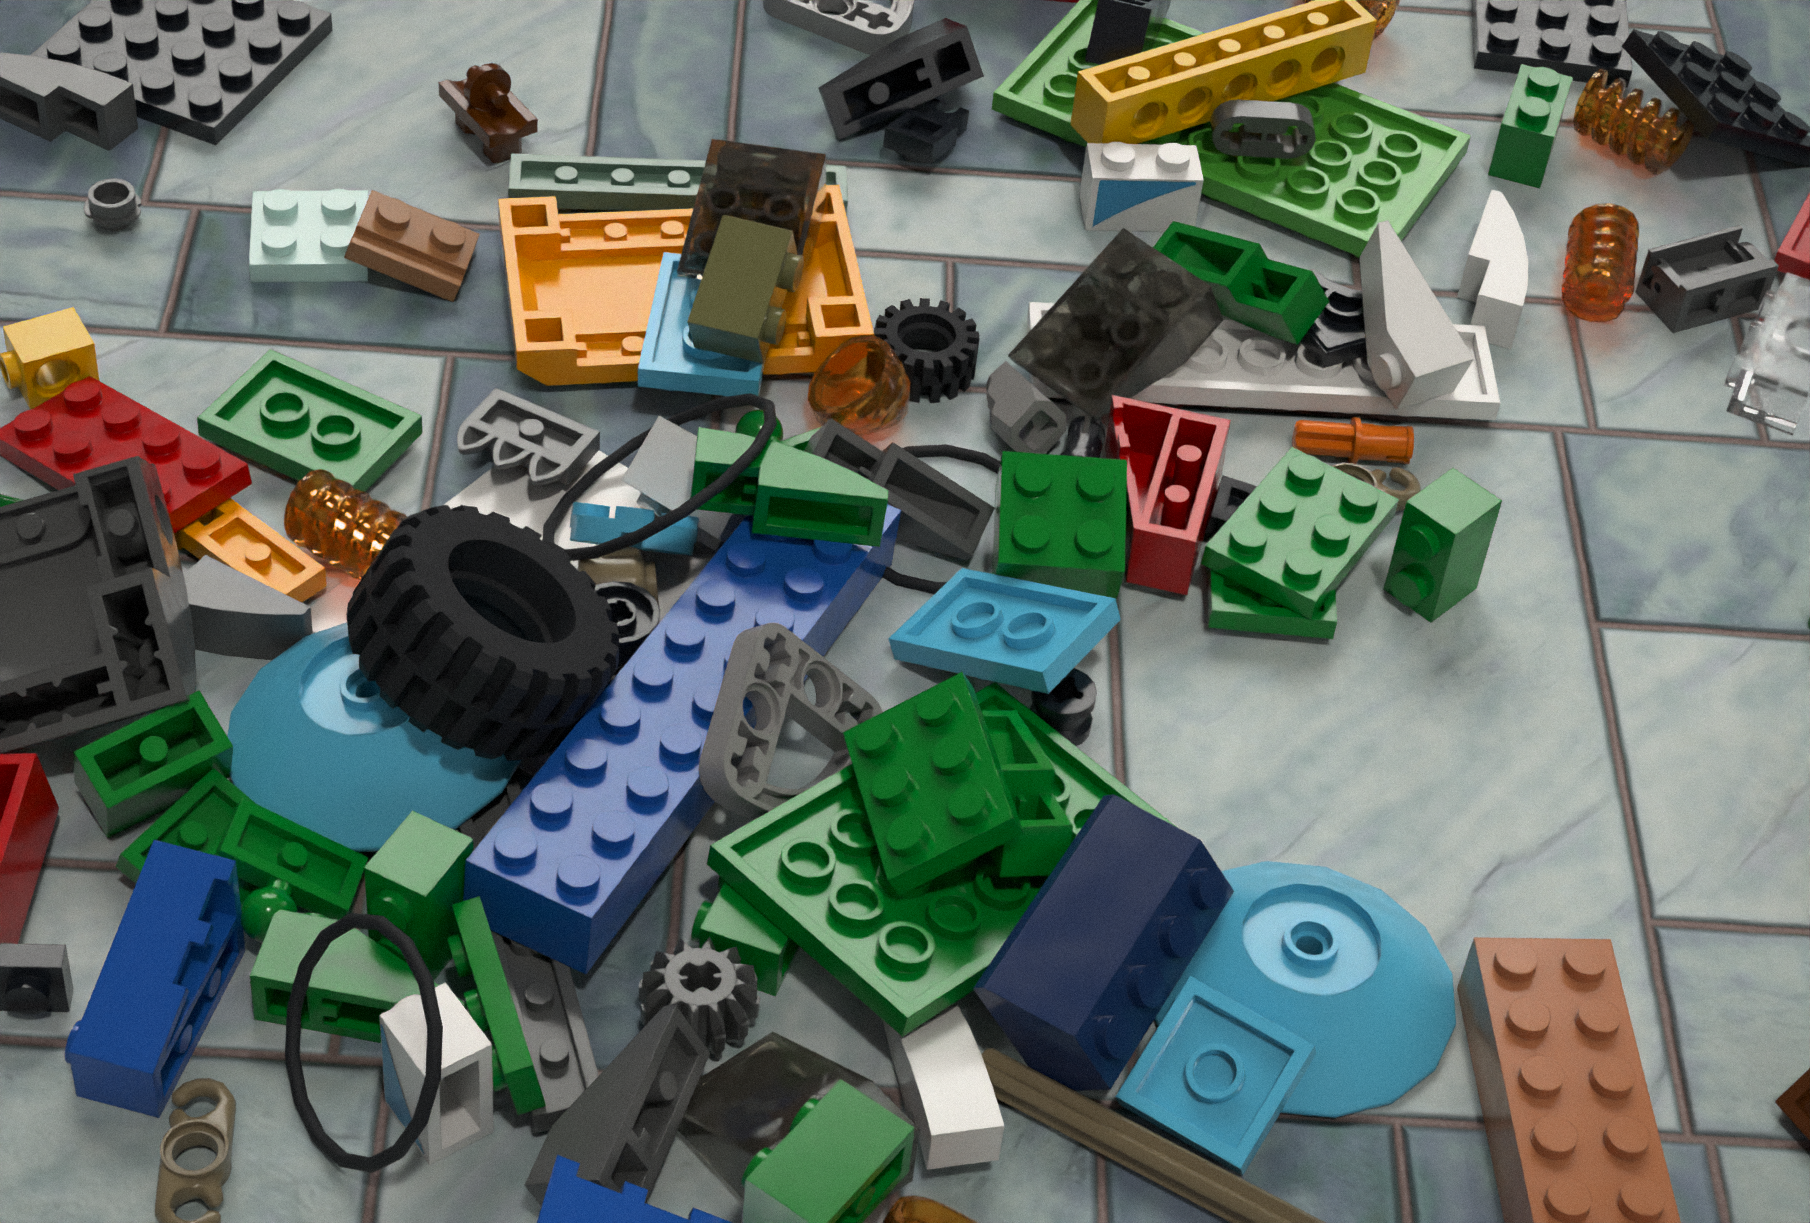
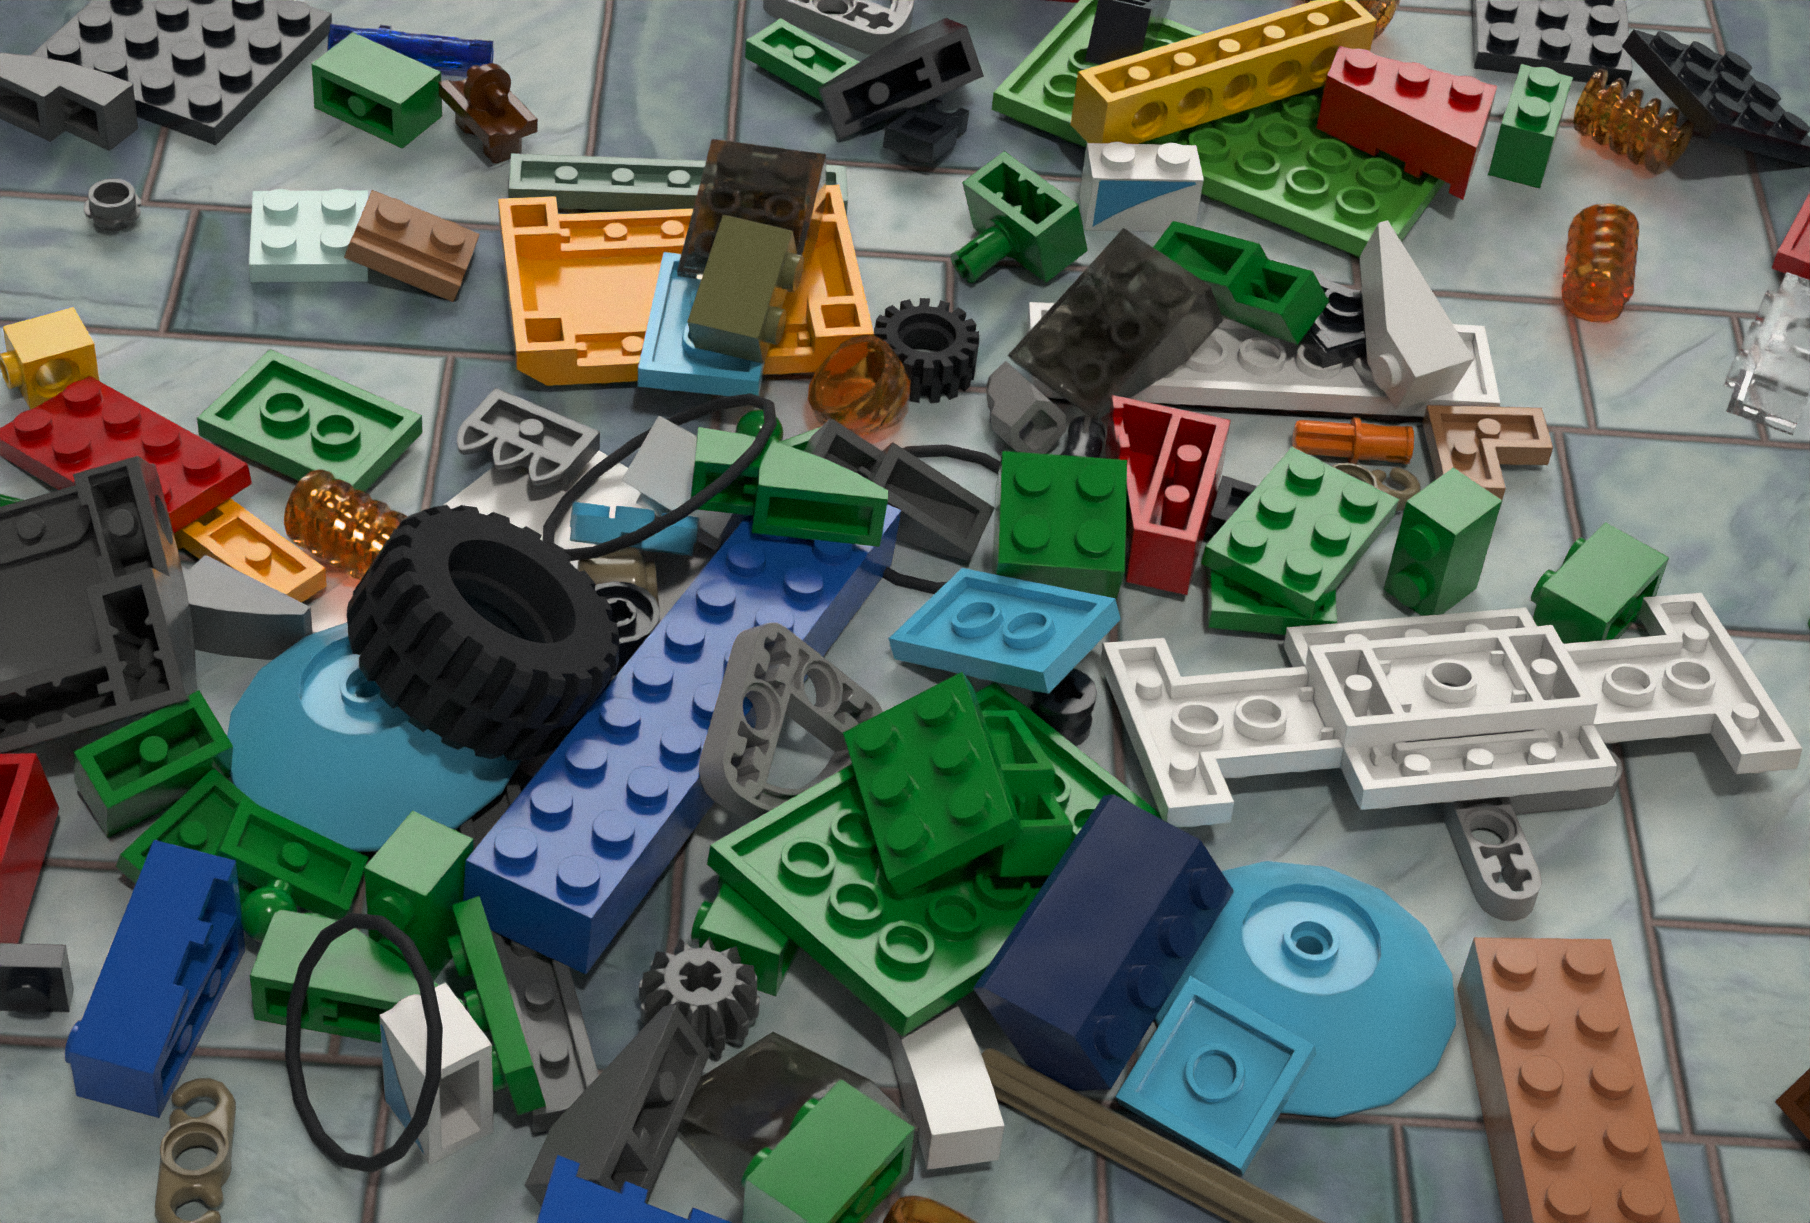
dark grey beam [1210,99,1316,159] -> none
white slope [1457,190,1528,349] -> none
dark grey hinge [1635,225,1779,333] -> none
none -> green brick [311,32,443,149]
none -> clear blue pin [327,23,494,72]
none -> green plate [745,18,859,102]
none -> green brick [950,151,1088,284]
none -> white piece [1100,593,1803,828]
none -> red wedge [1316,46,1497,200]
none -> medium nougat plate [1422,405,1553,500]
none -> light grey beam [1438,748,1623,921]
none -> brick [1531,522,1669,644]

